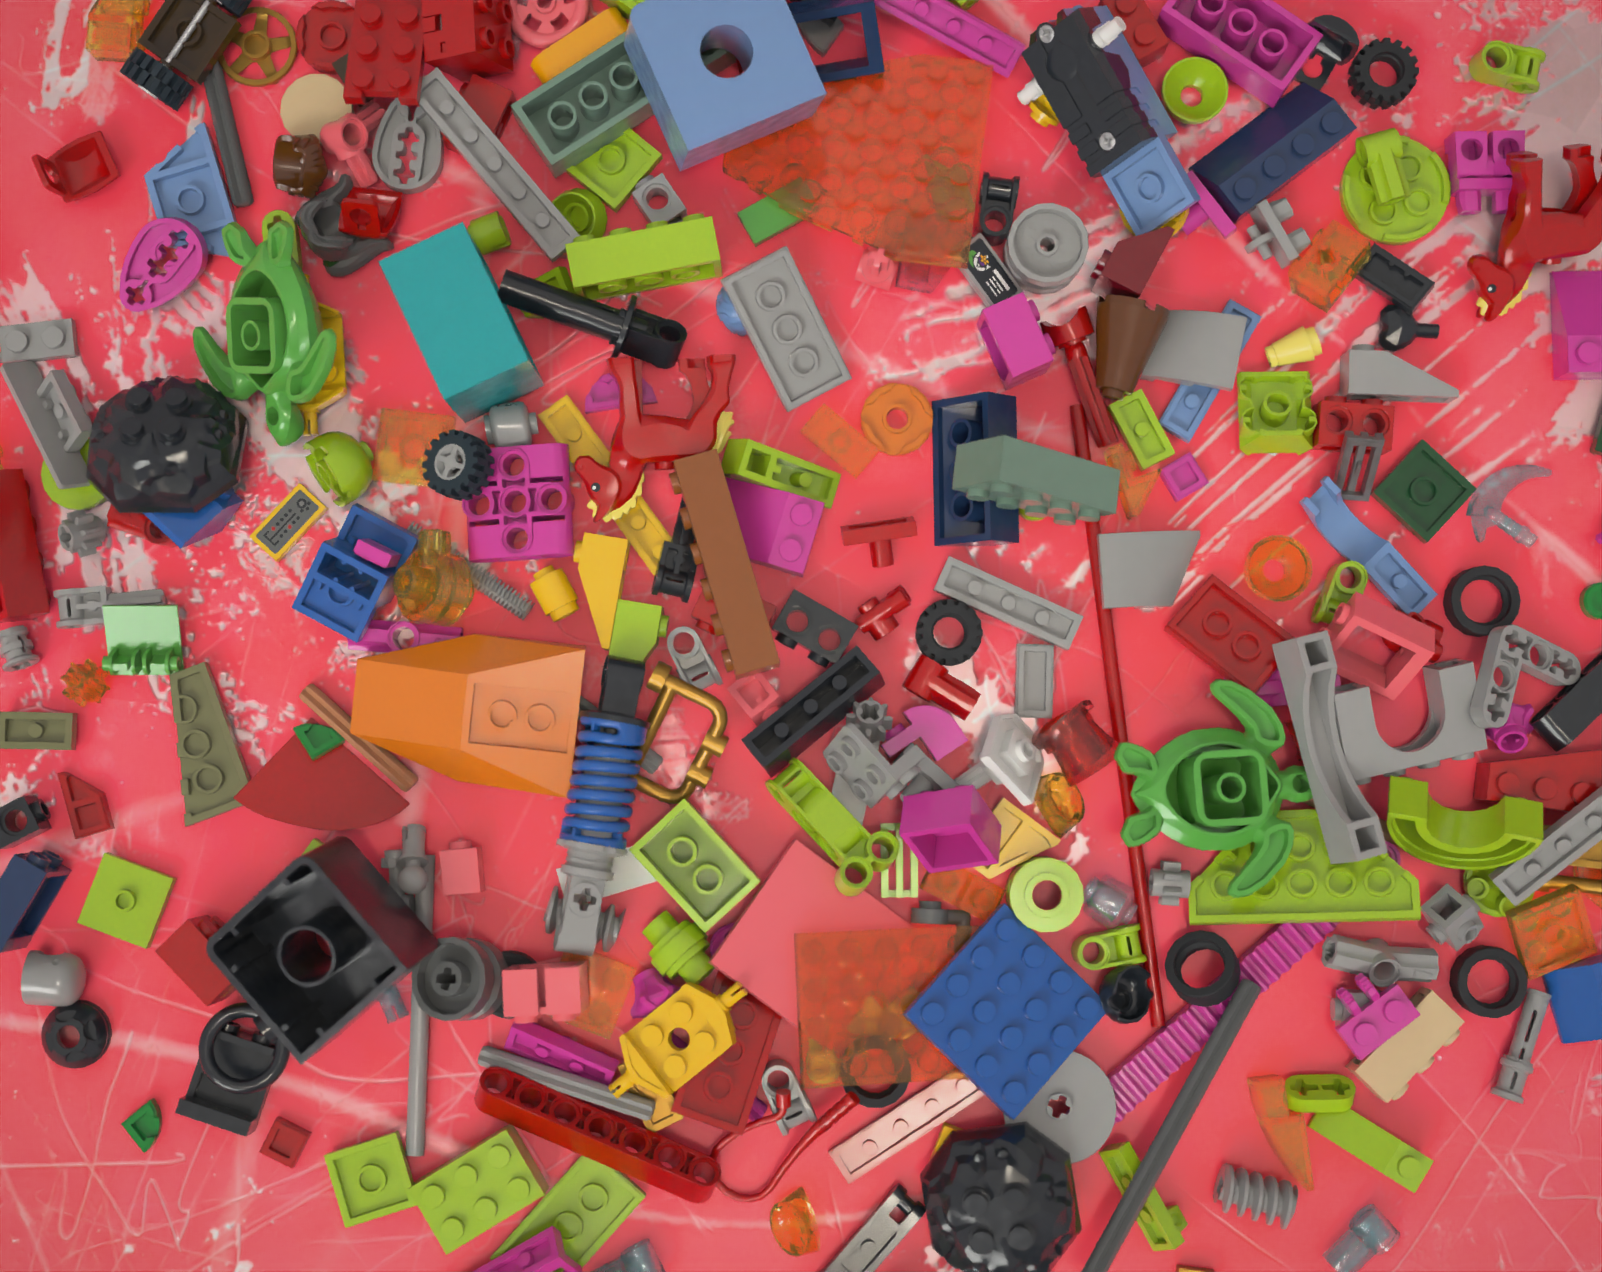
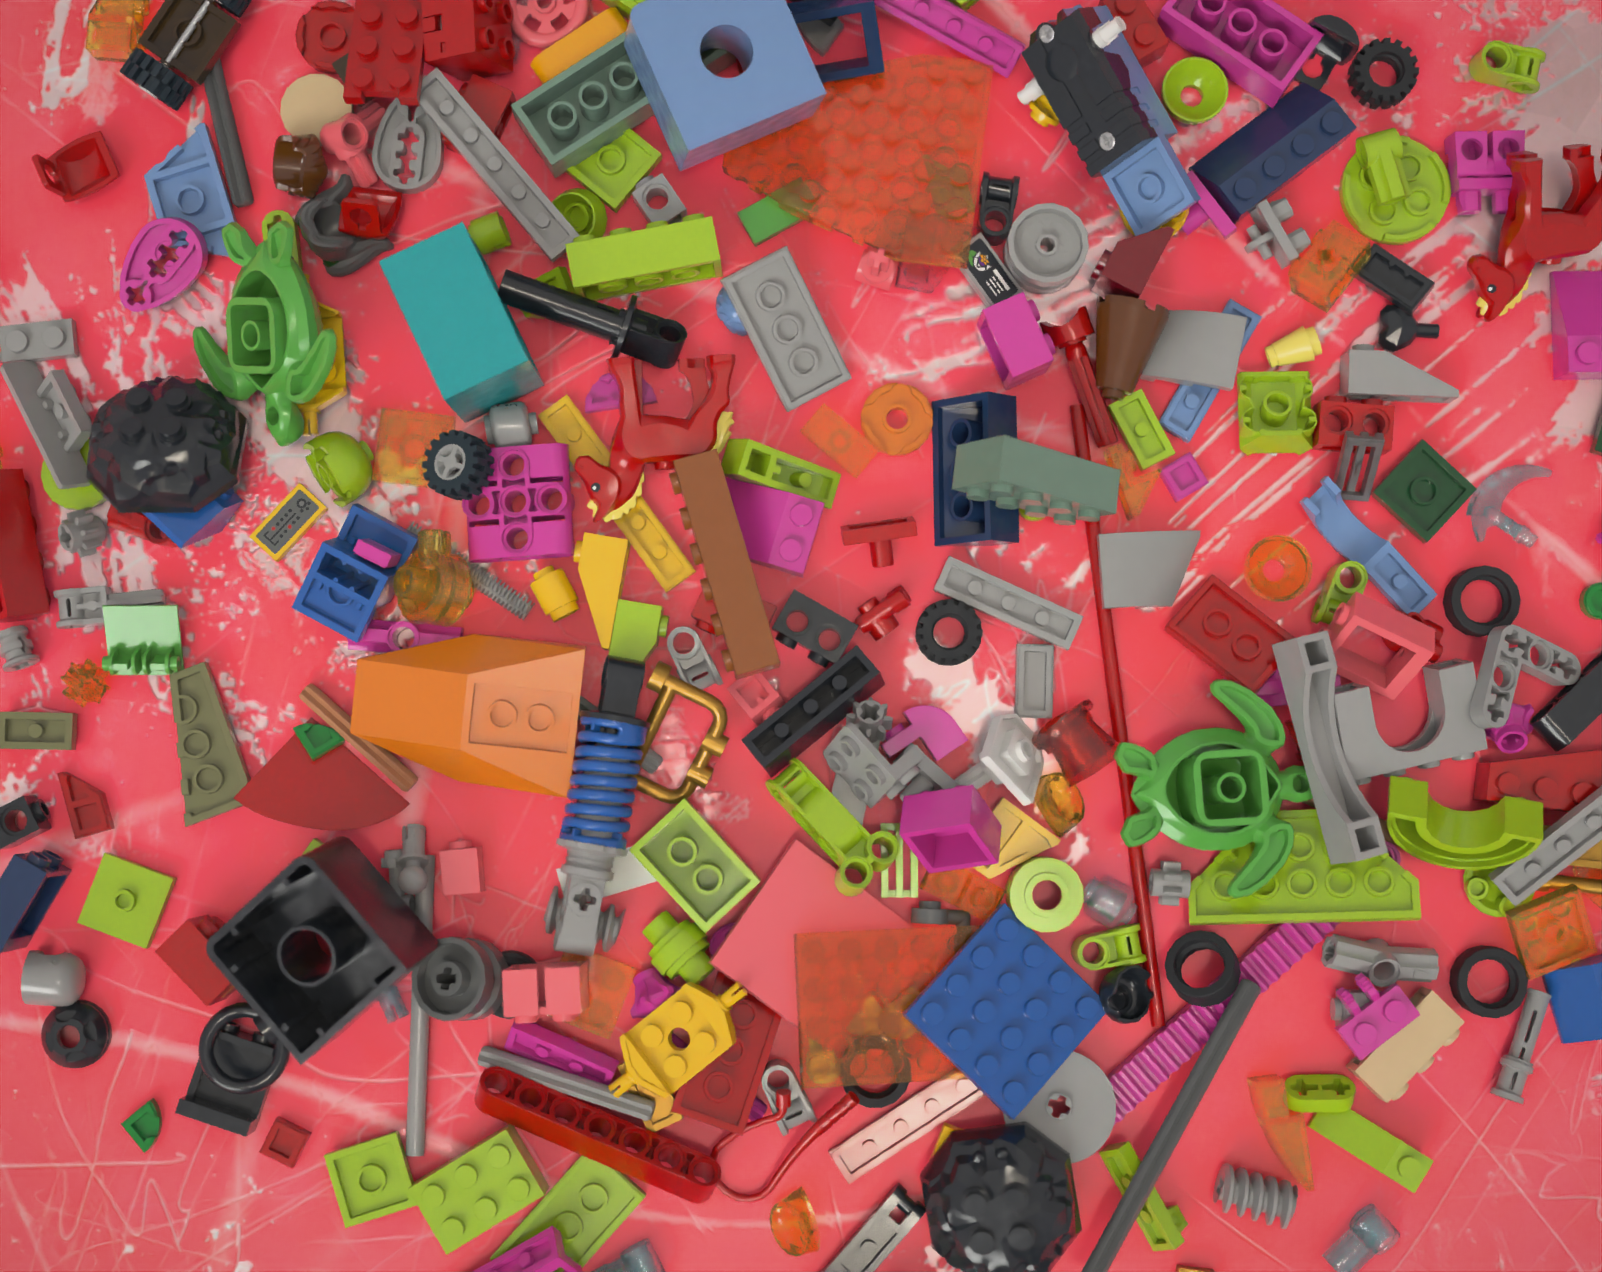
pearl gold wheel [219,7,298,87] -> none
black connector [651,498,697,603] -> none
red piece [902,654,981,721] -> none
light grey brick [1421,883,1484,951] -> none

